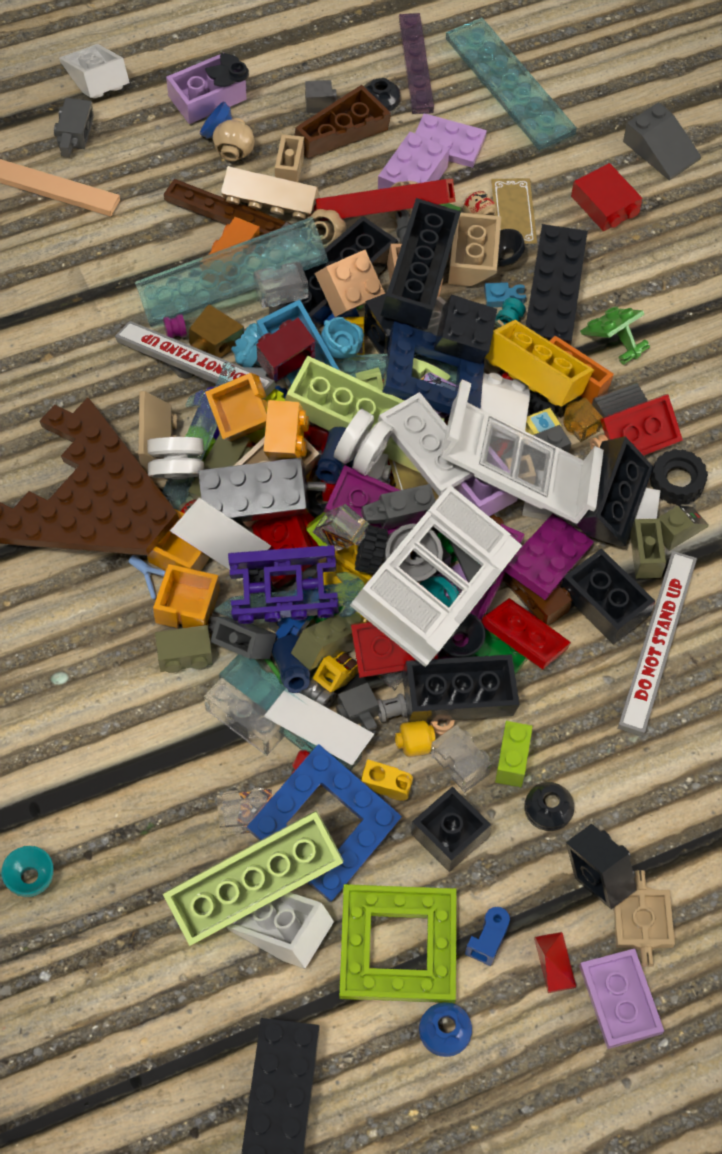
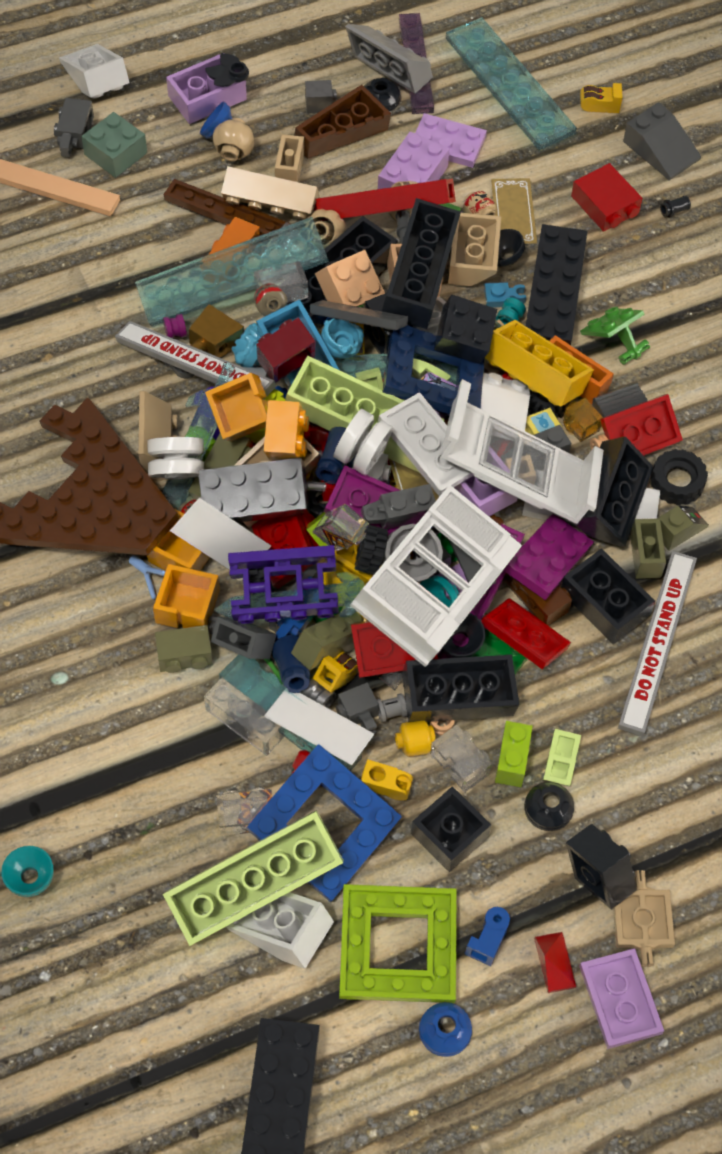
none -> sand green brick [81,112,147,178]
none -> dark tan head [254,283,288,316]
none -> dark grey tile [310,300,408,330]
none -> light grey slope [345,24,433,93]
none -> yellowish green slope [543,729,581,787]
none -> yellow leg [580,83,623,114]
none -> black pin [660,196,691,218]

